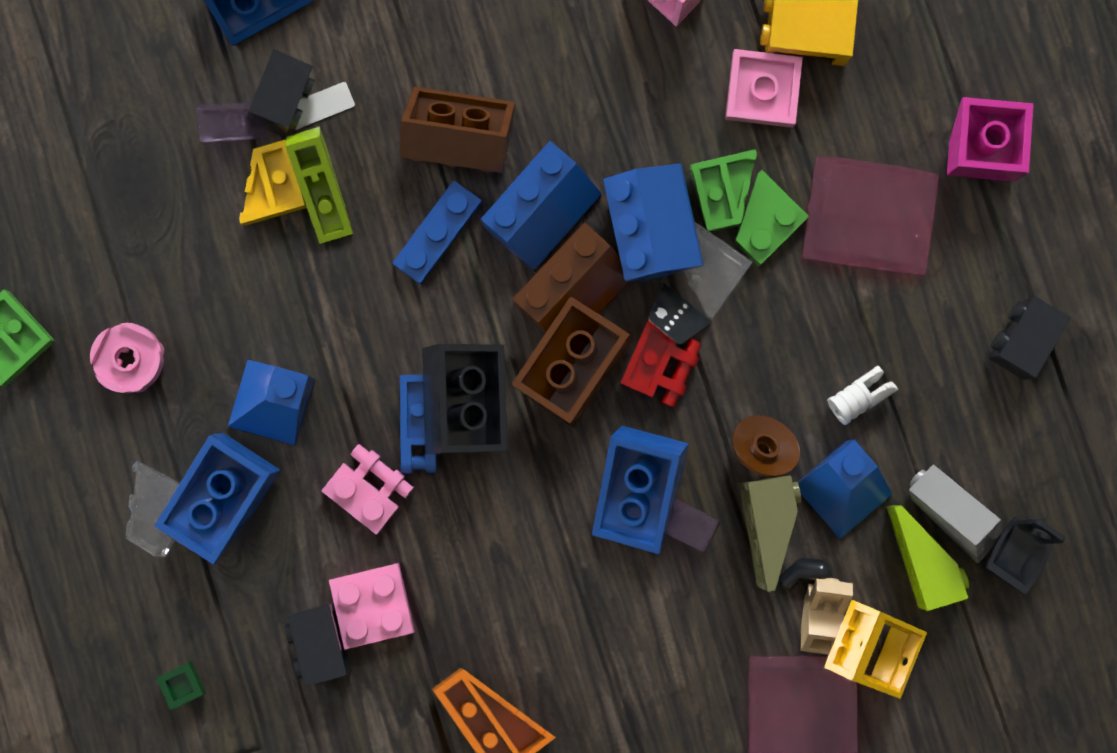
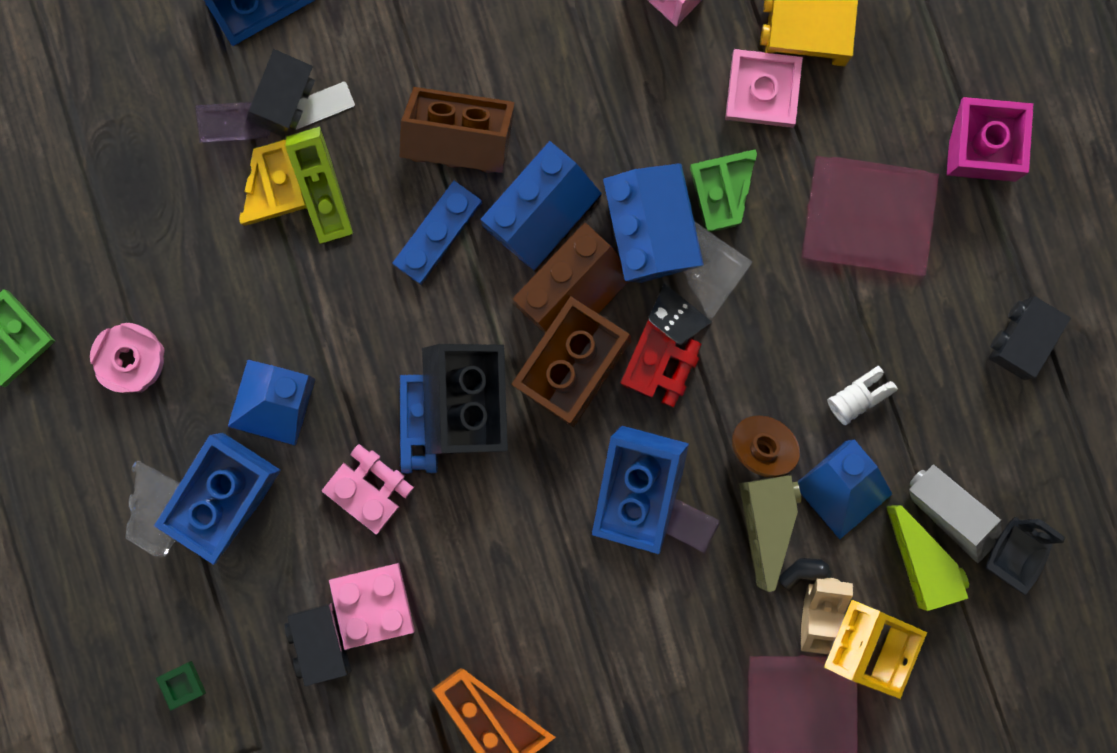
bright green wing [734,170,809,267] -> none

